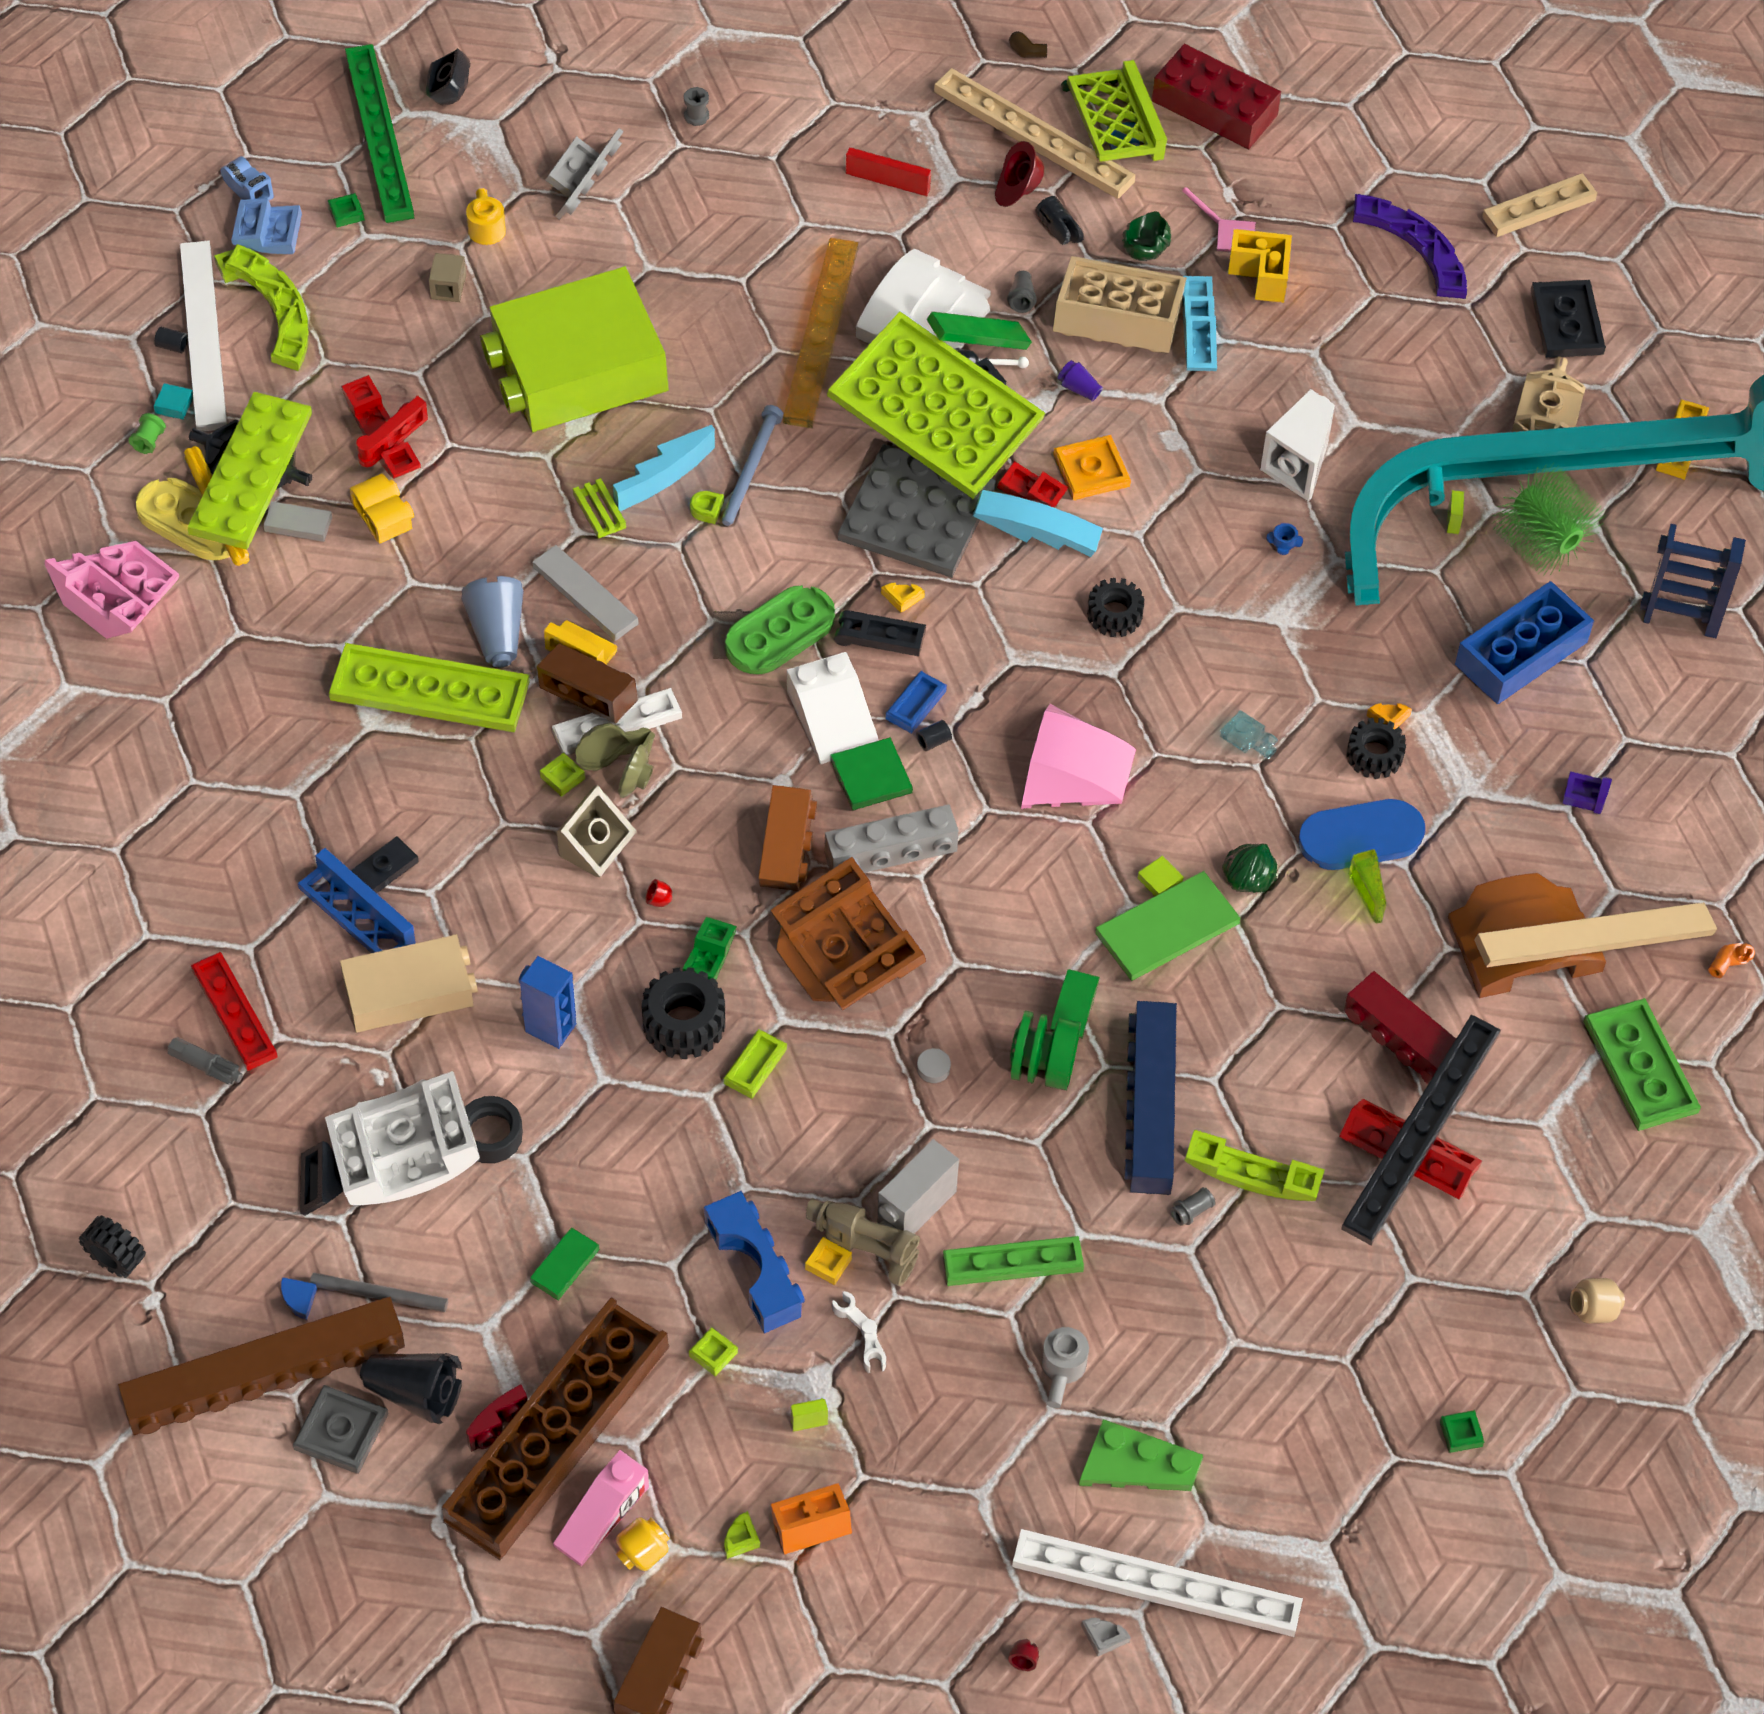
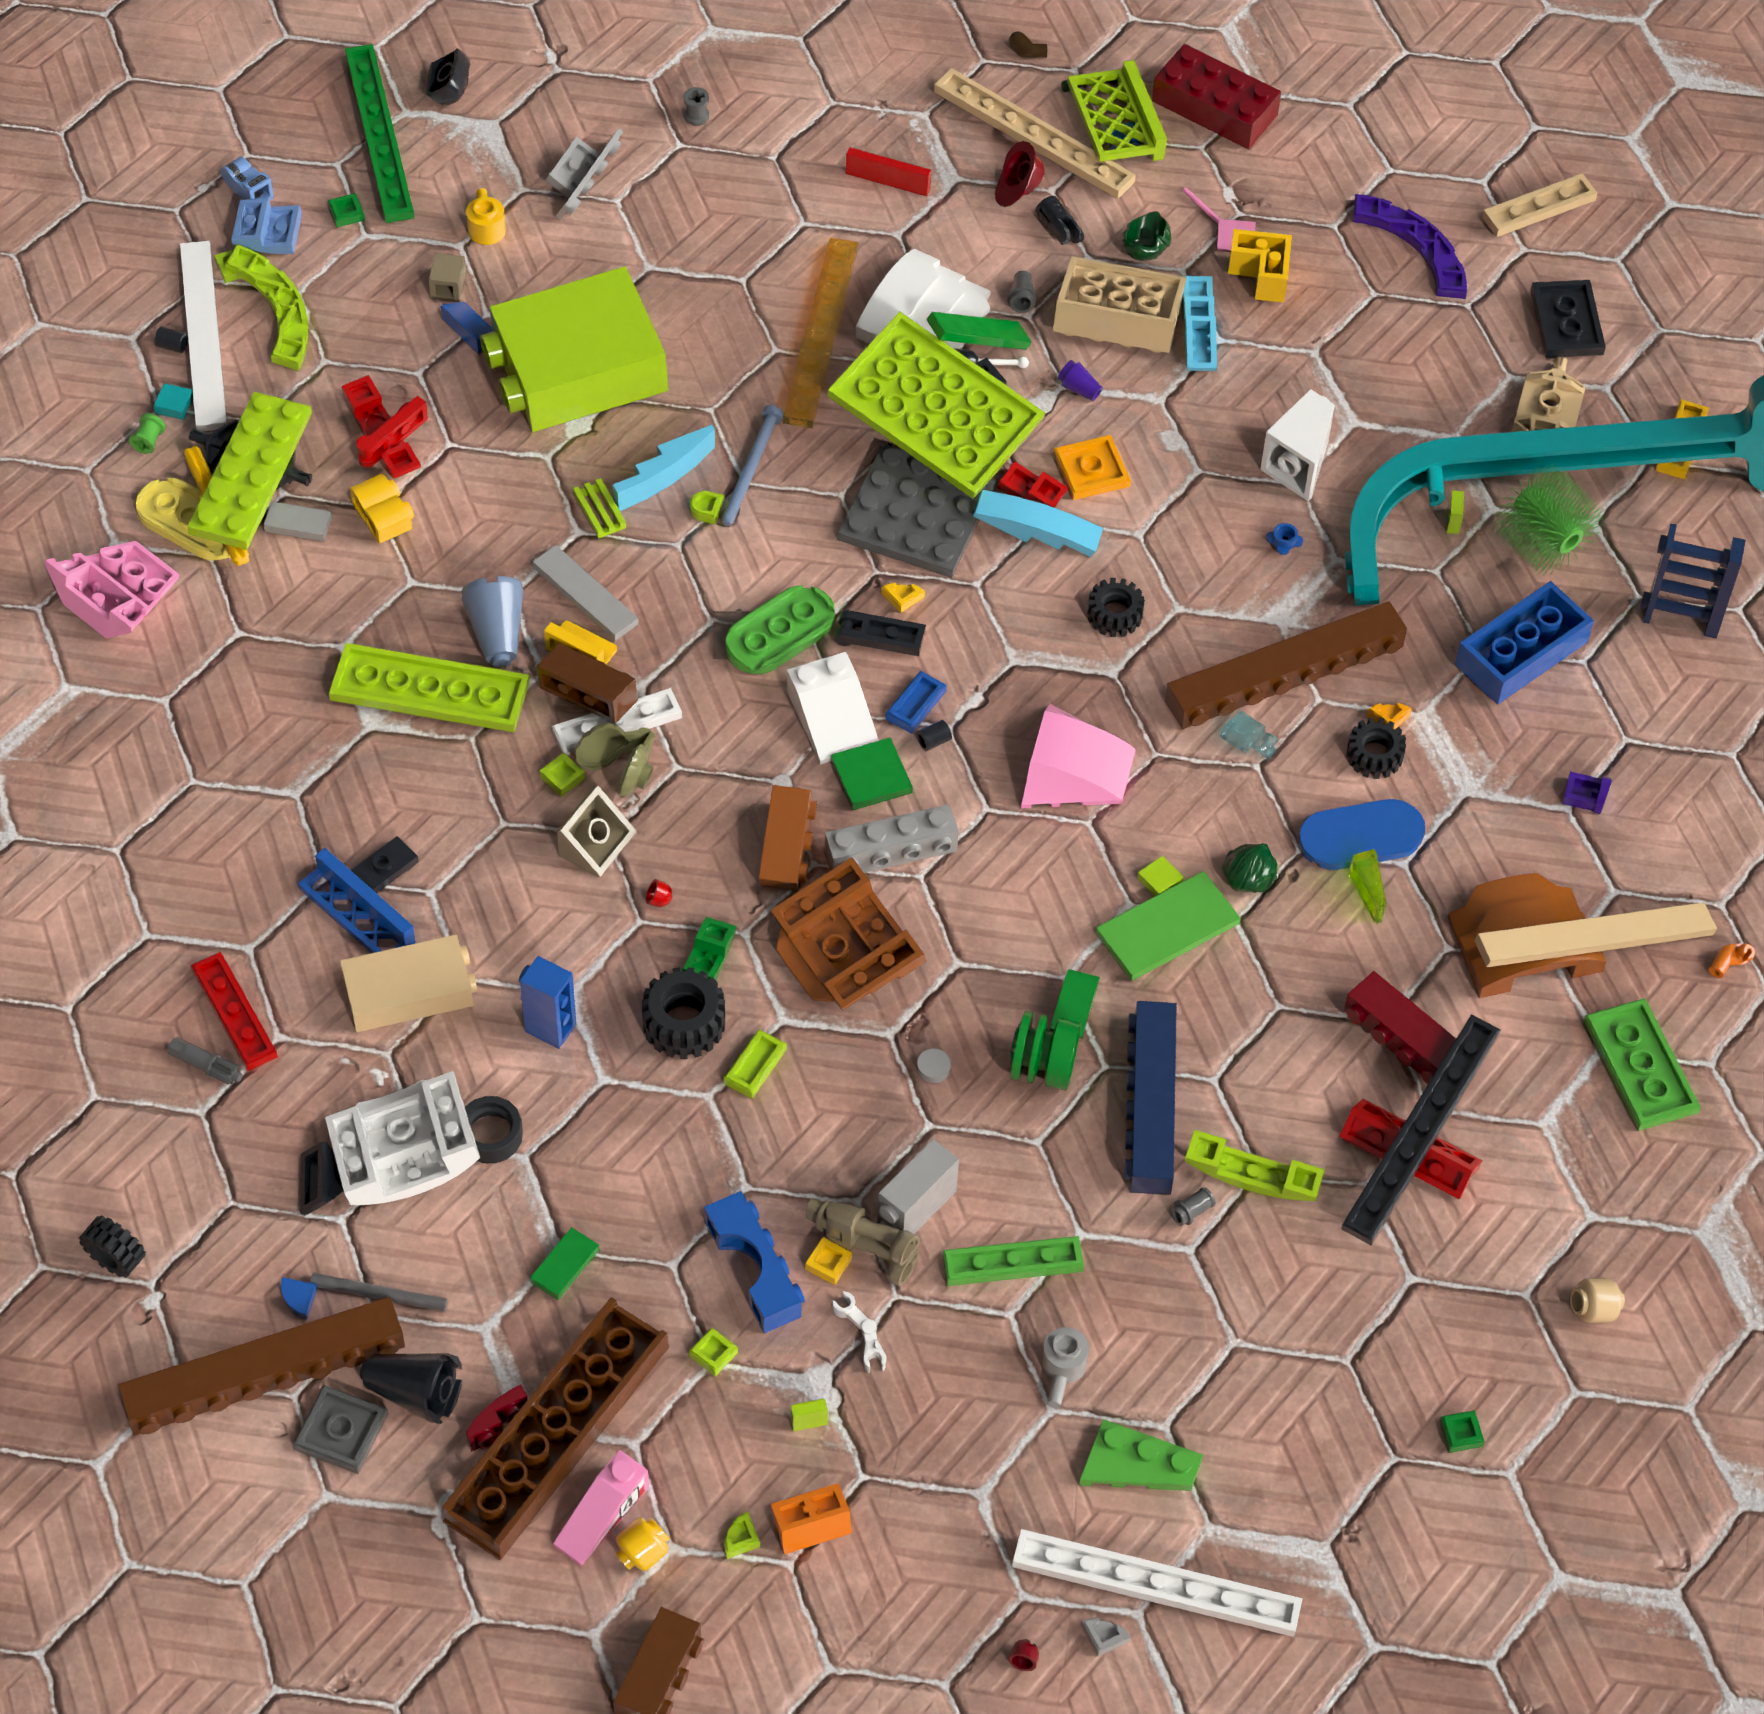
none -> blue slope [441,302,493,354]
none -> reddish brown brick [1165,601,1407,729]

